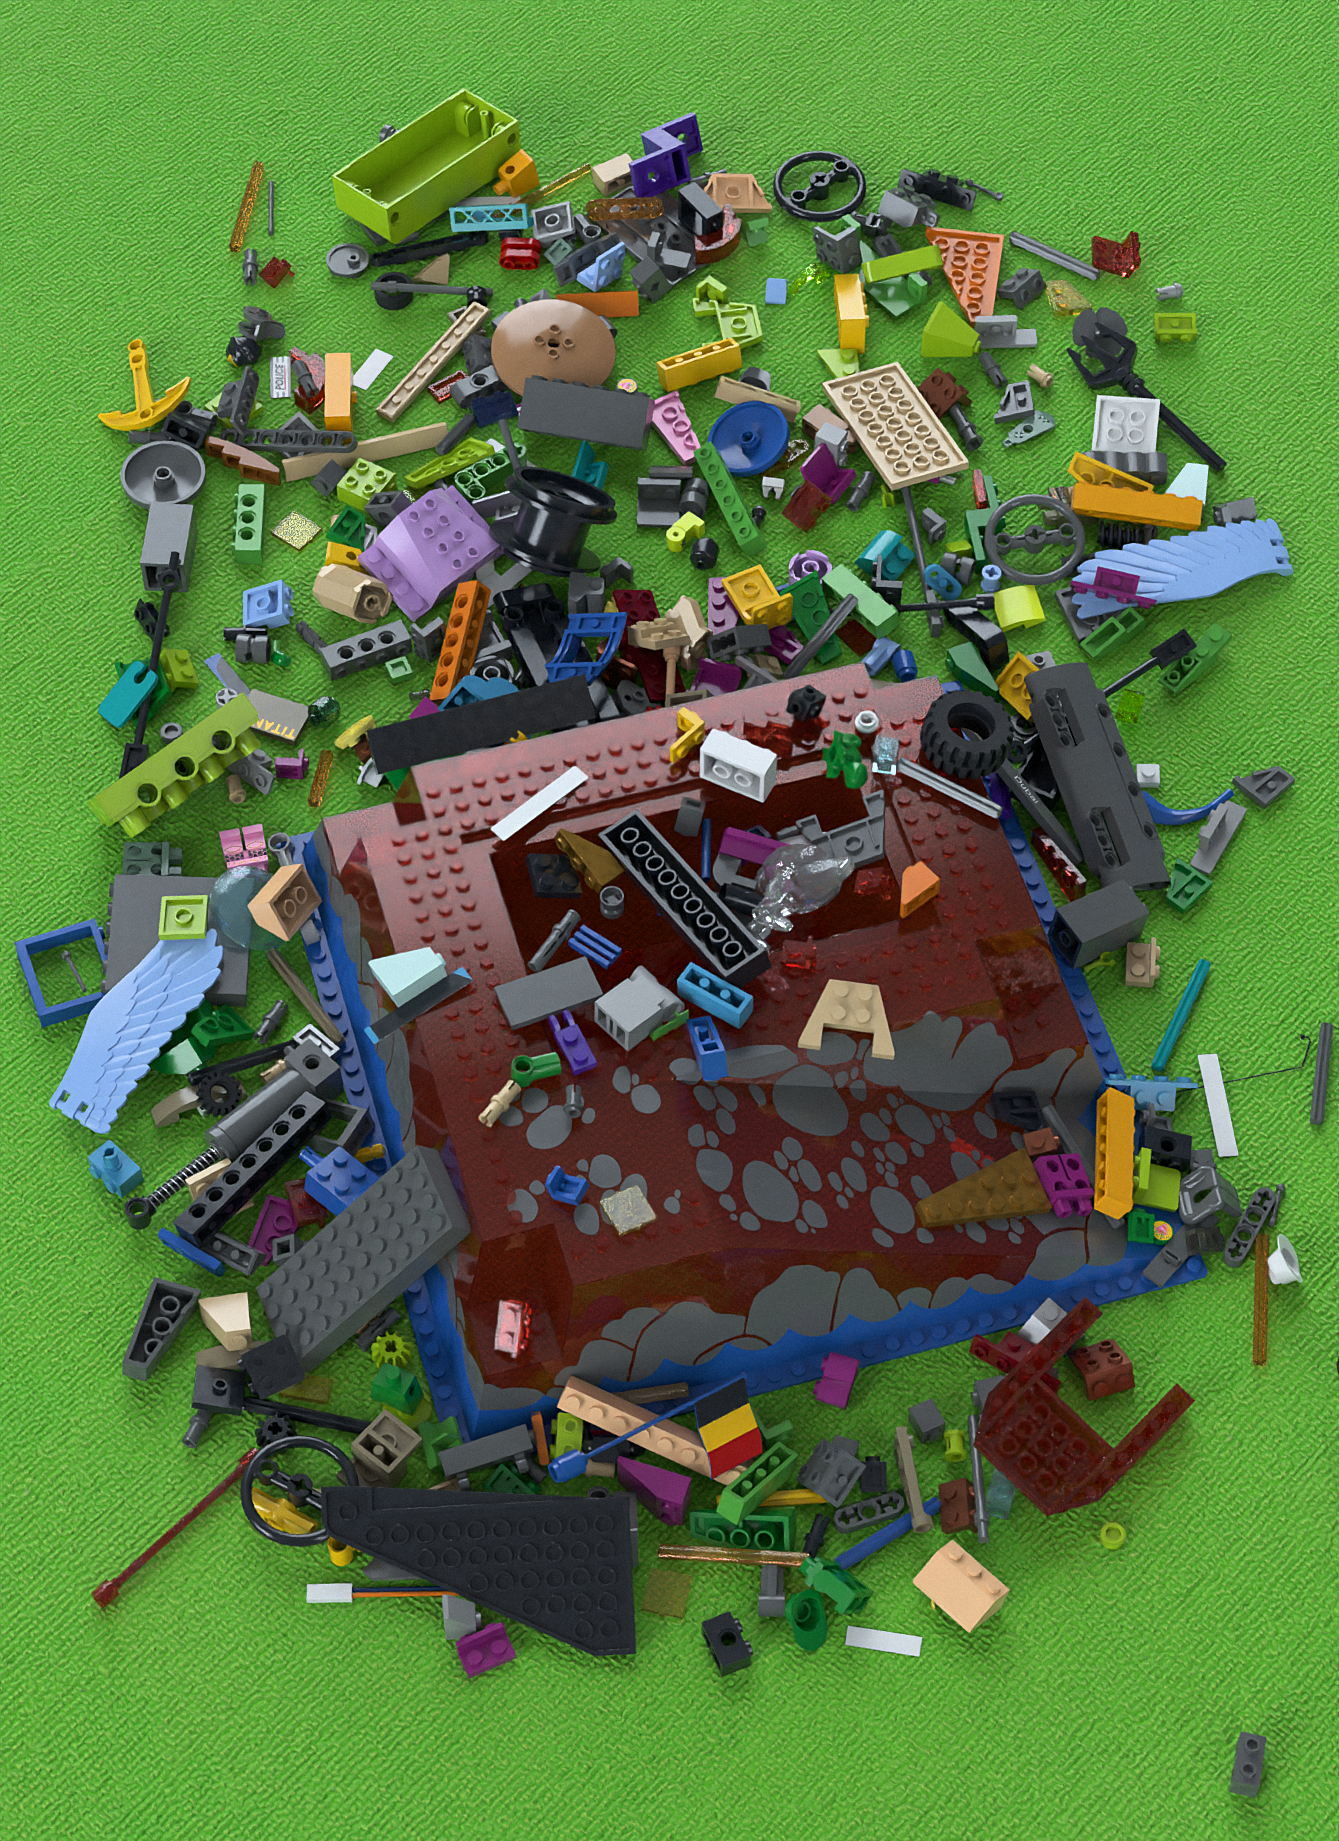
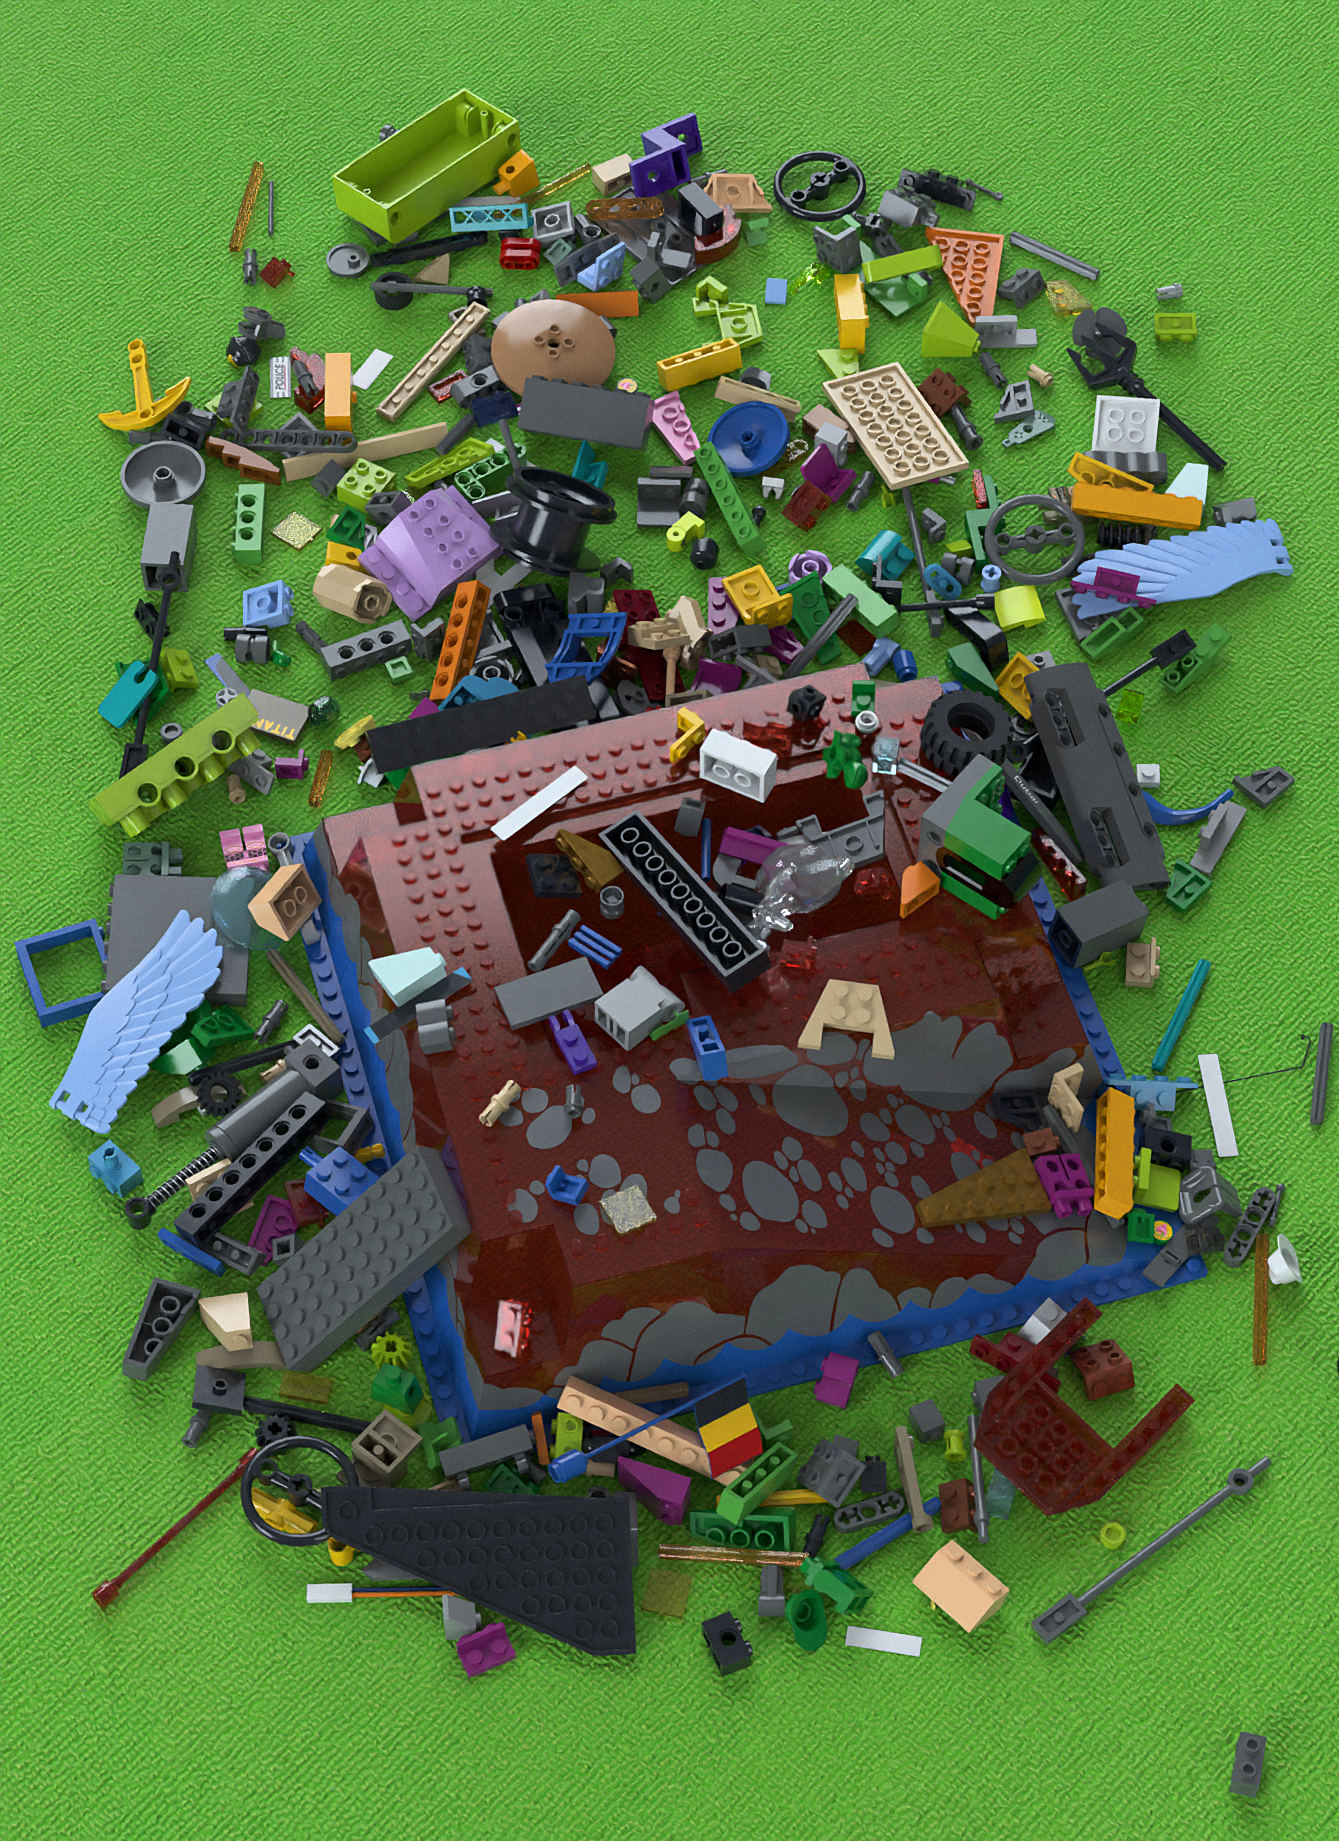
dark grey piece [61,951,87,992] -> none
lime plate [158,895,209,940] -> none
black bracket [236,1335,305,1400] -> none
green piece [511,1052,562,1087] -> none
dark azure brick [677,962,753,1029] -> none
clear red bracket [1091,231,1141,278] -> none
none -> dark grey brick [416,999,457,1055]
none -> green bracket [851,680,876,717]
none -> dark grey axle [867,1330,905,1379]
none -> piece [917,753,1043,920]
none -> dark grey bar [1031,1456,1271,1645]
none -> tan bracket [1048,1062,1084,1134]

